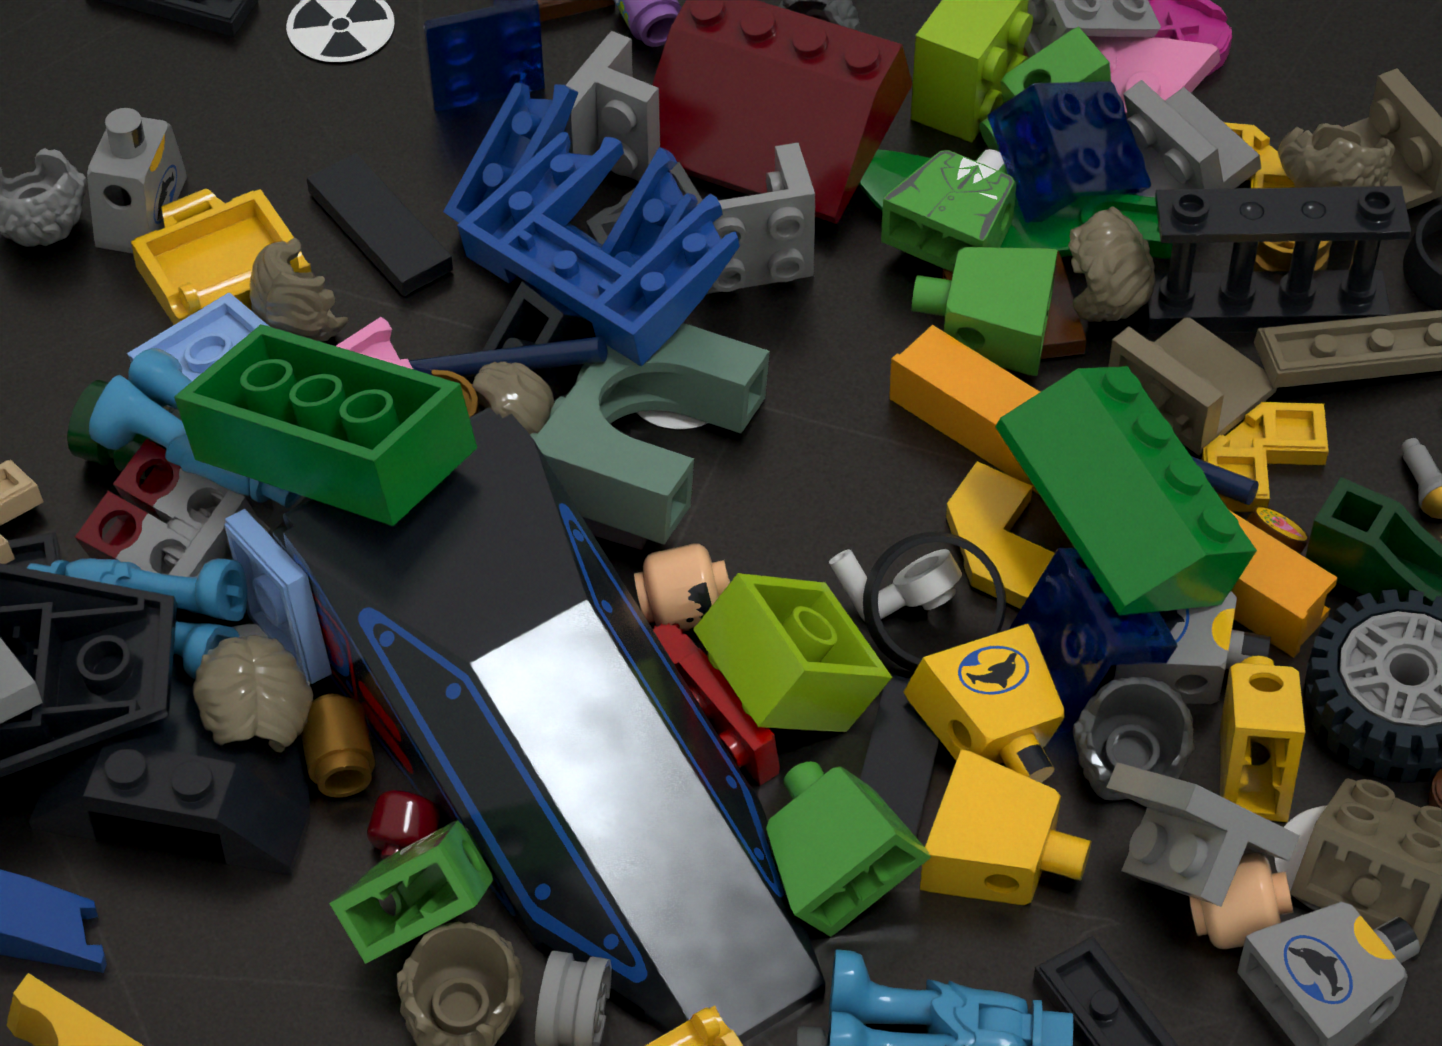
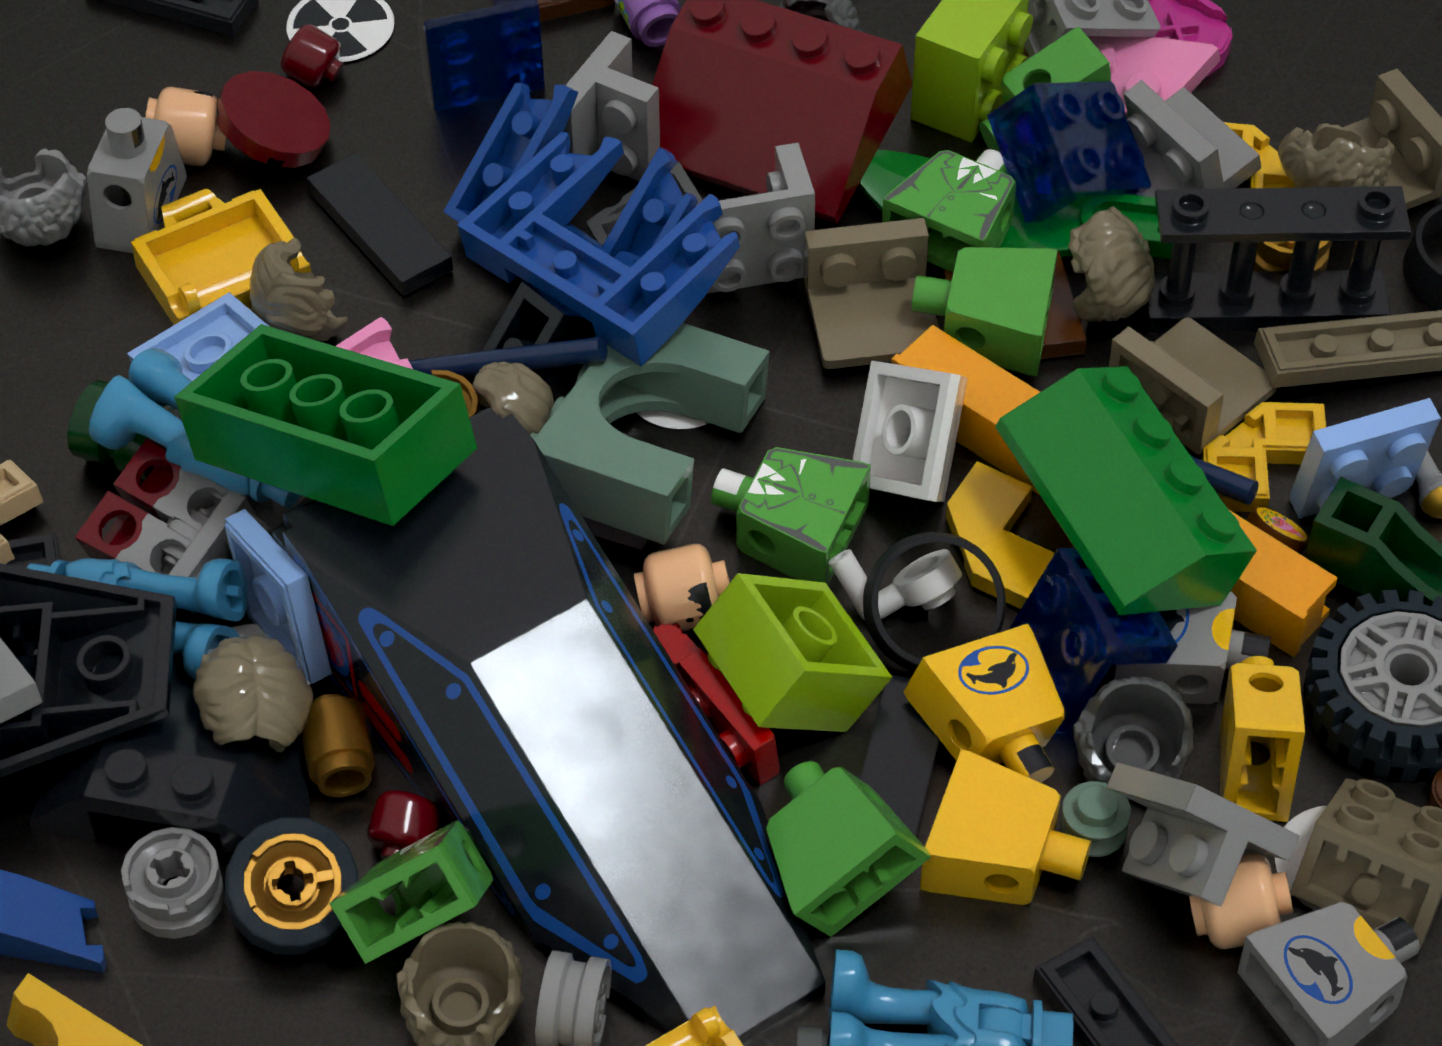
none -> light grey wheel [121,827,225,939]
none -> light nougat head [145,86,226,167]
none -> dark red tile [216,71,331,168]
none -> wheel [225,817,358,955]
none -> dark red piece [280,24,344,88]
none -> bright green torso [711,447,871,585]
none -> dark tan bracket [803,218,939,369]
none -> white slope [853,360,968,502]
none -> sand green wheel [1060,781,1131,857]
none -> light blue plate [1289,398,1441,519]

